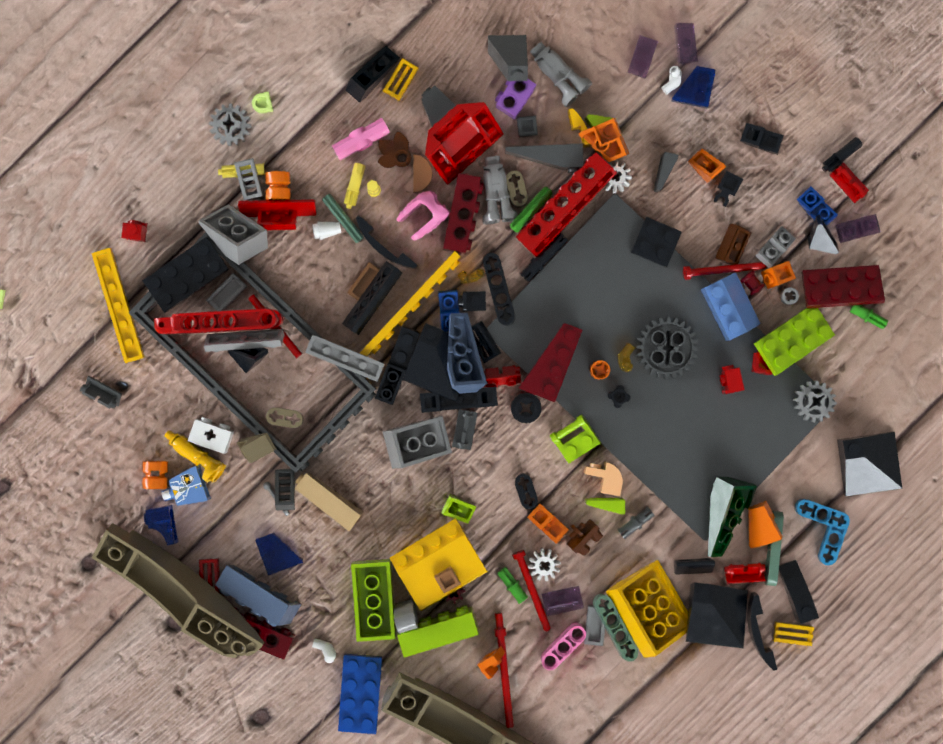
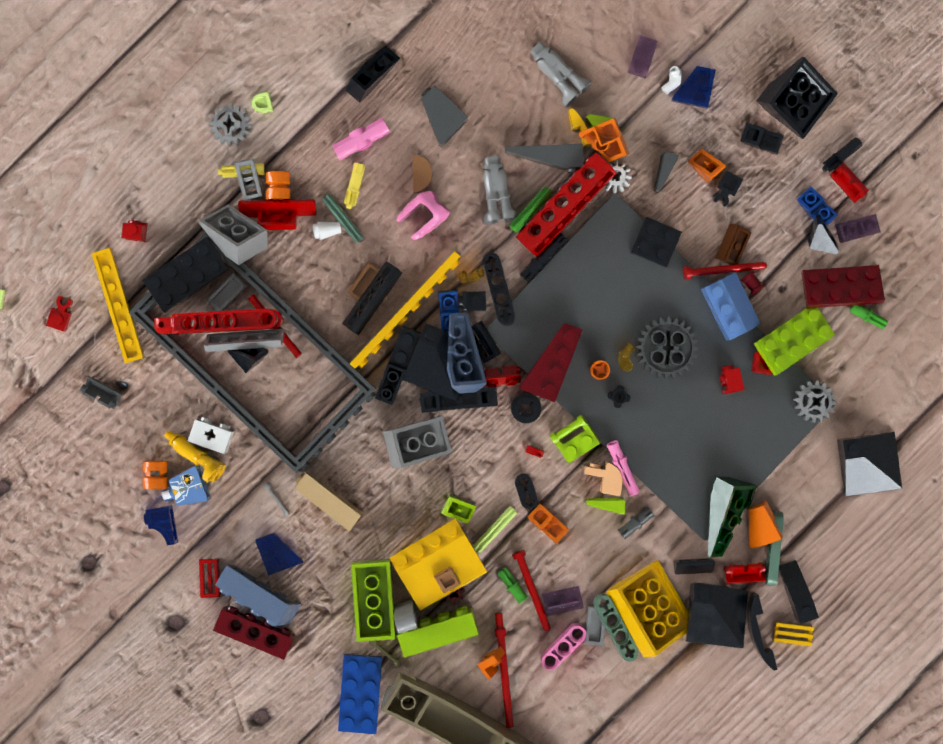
dark tan slope [92,523,265,658] -> none
dark tan slope [237,433,276,463] -> none
dark tan beam [266,408,304,428] -> none
dark grey slope [275,469,295,511] -> none
light grey plate [305,335,384,382] -> none
white arm [312,638,336,663] -> none
black slope [356,215,418,269] -> none
light yellow piece [367,180,381,197] -> none
reddish brown plate [378,131,412,168] -> none
yellow tile [383,58,419,102] -> none
red slope [425,102,504,185] -> none
dark red brick [443,173,484,255] -> none
dark grey hinge [452,409,478,450] -> none
dark grey slope [488,35,528,81] -> none
medium lavender brick [495,79,536,120] -> none
dark tan beam [506,171,528,207] -> none
dark grey tile [517,115,538,138] -> none
white gear [528,548,561,581] -> none
reddish brown hips [567,519,603,556] -> none
clear purple slope [674,23,698,64] -> none
light grey slope [755,226,796,268] -> none
orange bracket [761,261,796,289] -> none
light grey bush [780,287,799,305] -> none
dark azure beam [794,499,850,566] -> none
none -> red plate [46,296,73,332]
none -> dark tan hinge [369,640,401,667]
none -> yellowish green axle [473,506,517,553]
none -> red tile [525,444,545,458]
none -> bright pink pin [607,440,640,496]
none -> black slope [756,57,838,139]

